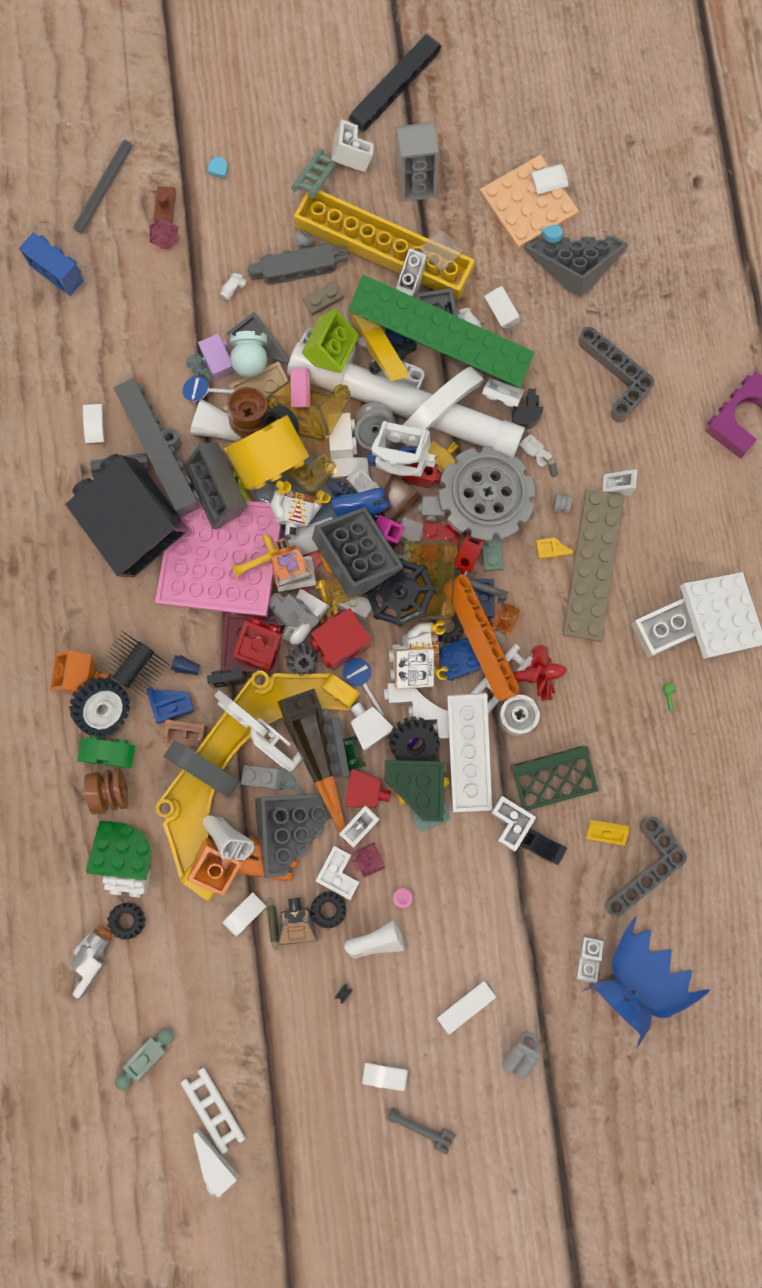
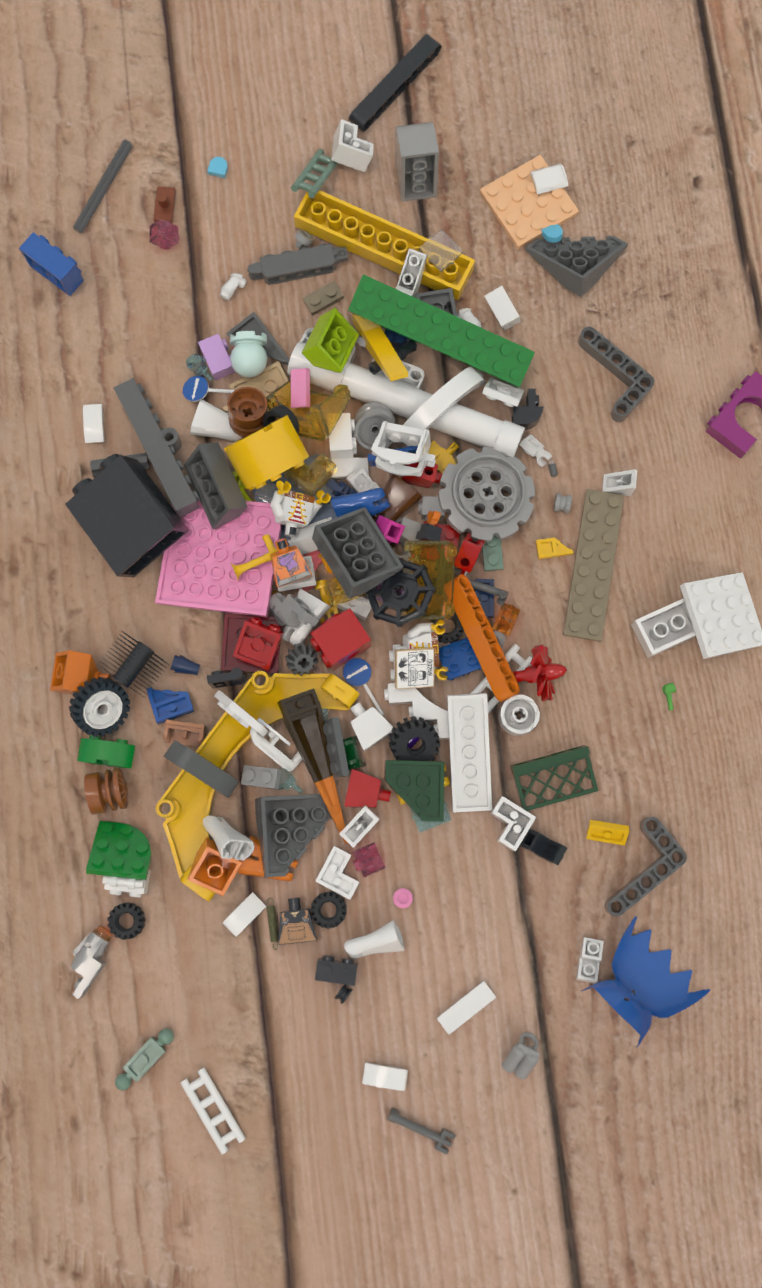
white slope [193,1129,239,1198] -> none
none -> black brick [315,955,358,986]
none -> black piece [415,510,442,544]

